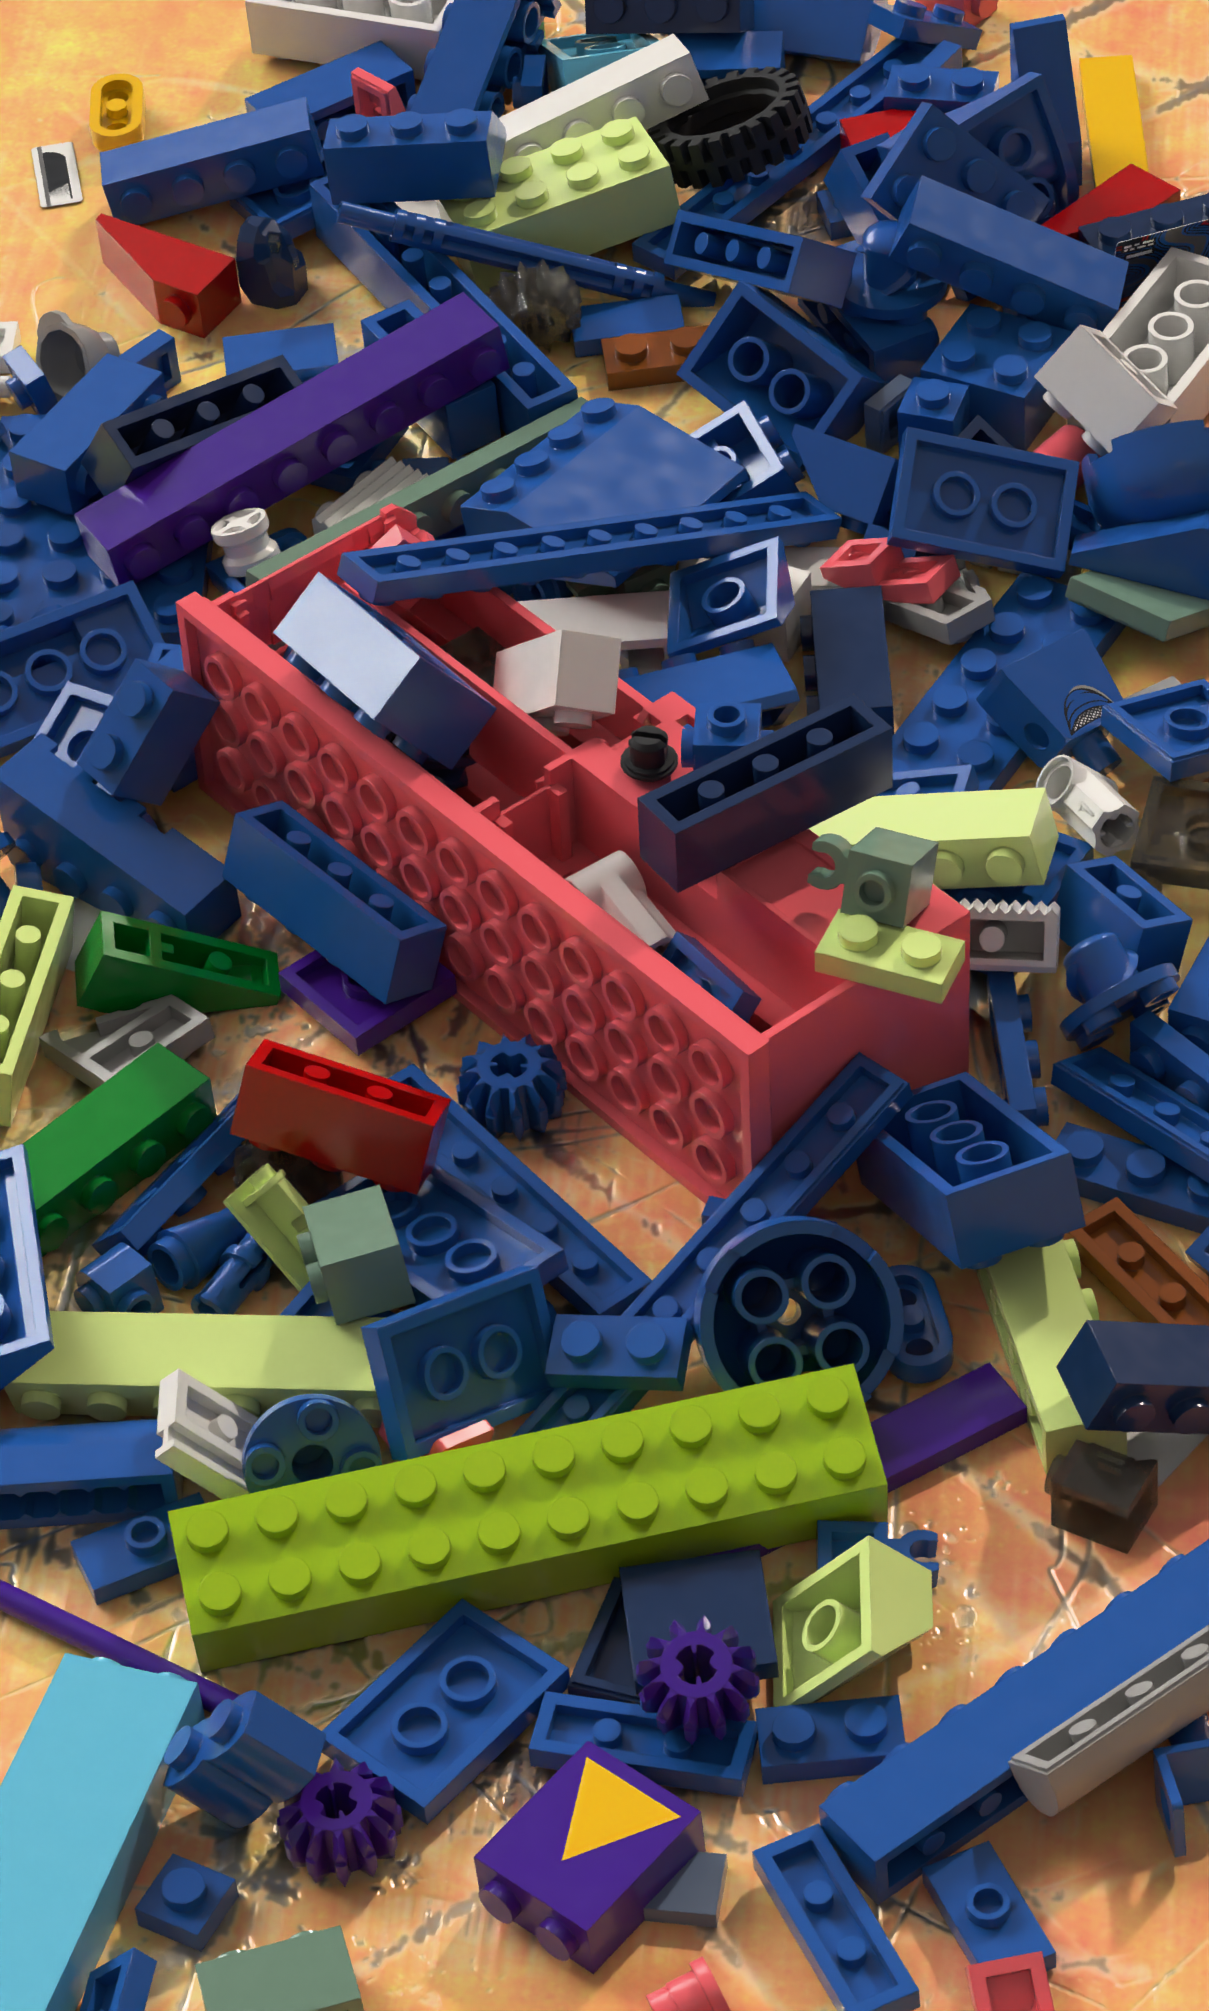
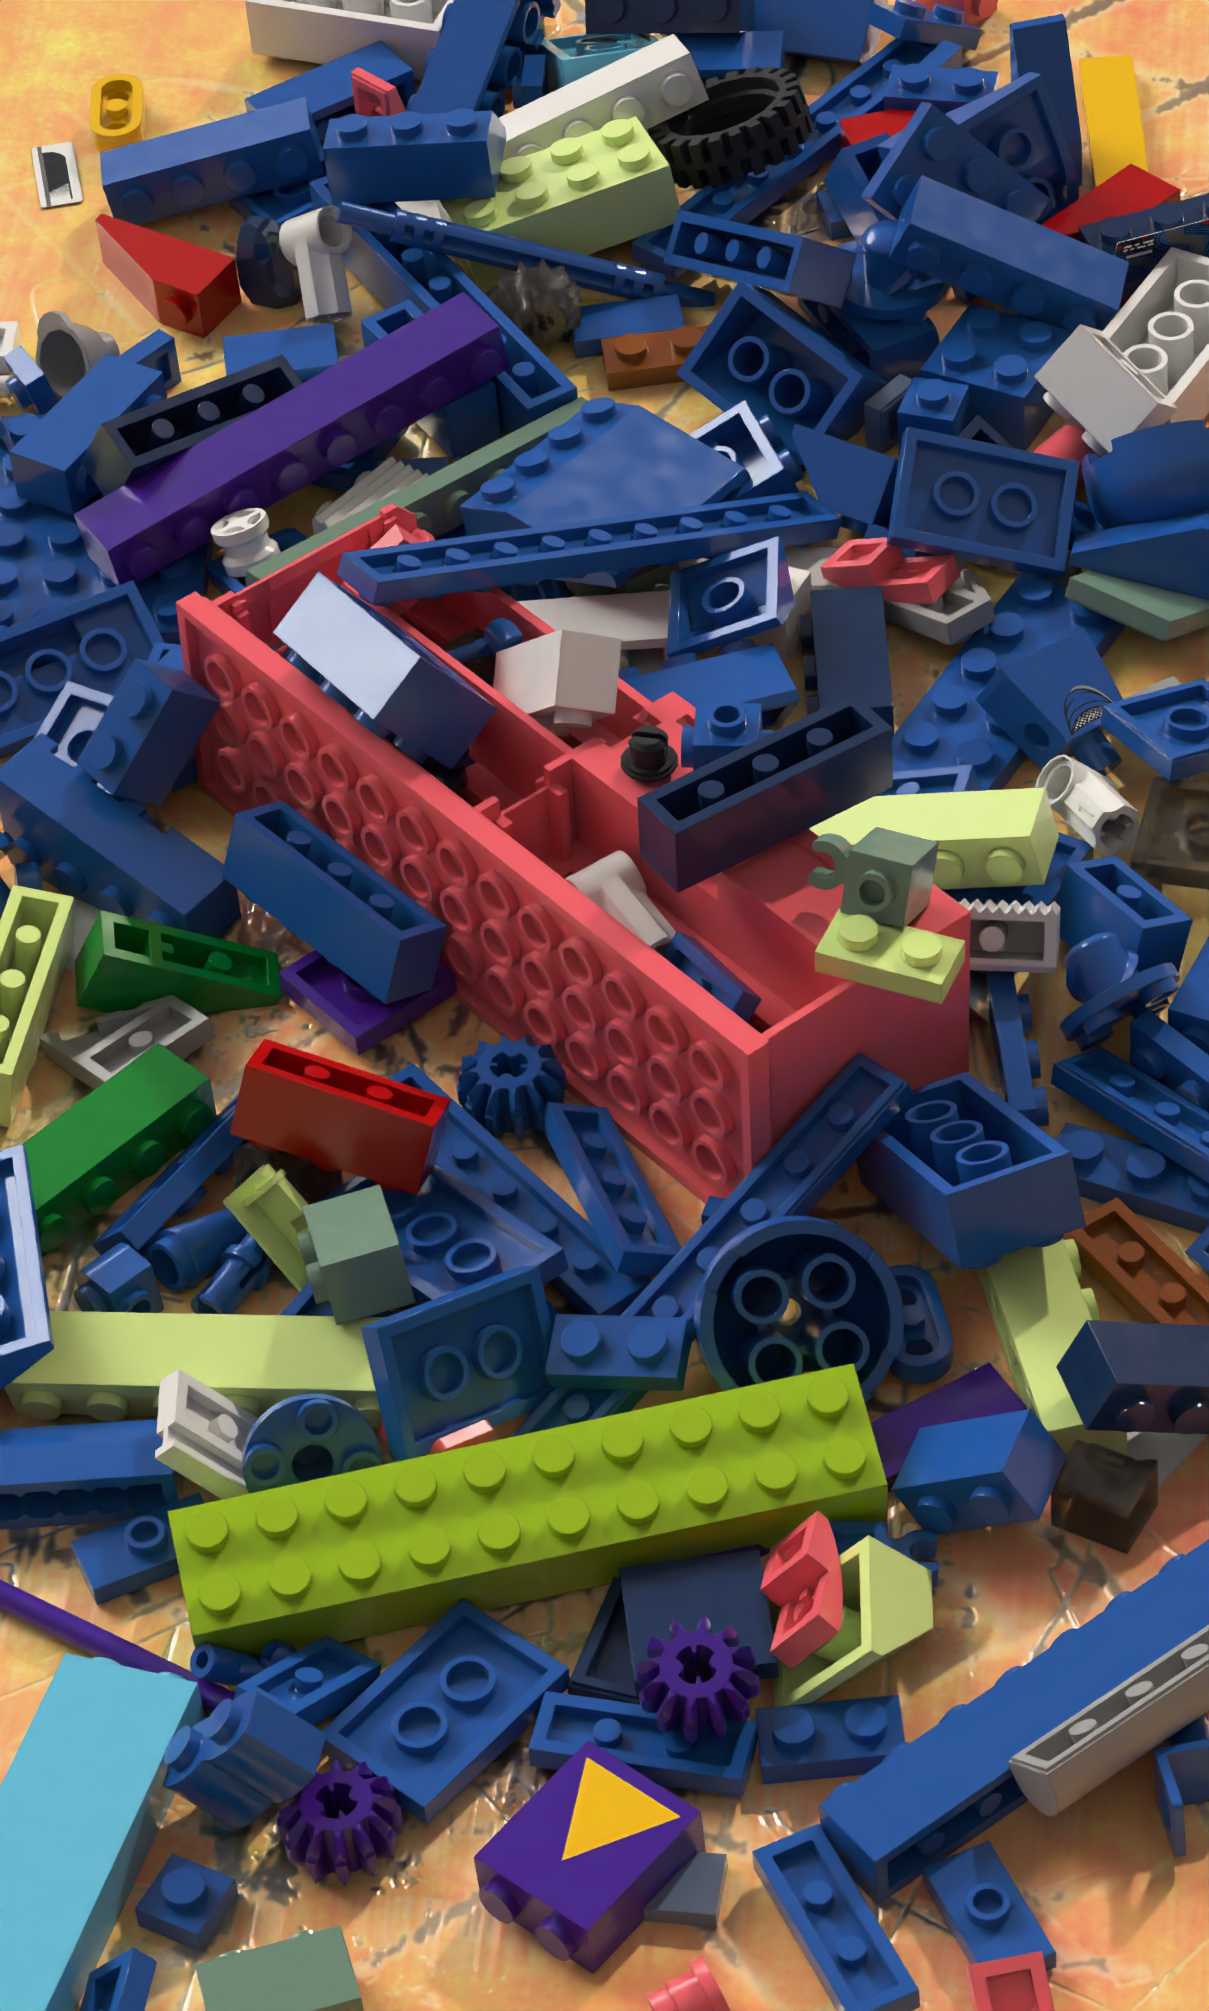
none -> blue arm [190,1639,298,1687]
none -> blue plate [234,1635,381,1726]
none -> white piece [279,205,352,323]
none -> blue hand [447,618,523,664]
none -> blue plate [540,1102,681,1279]
none -> coral slope [760,1511,843,1669]
none -> blue brick [891,1409,1067,1535]

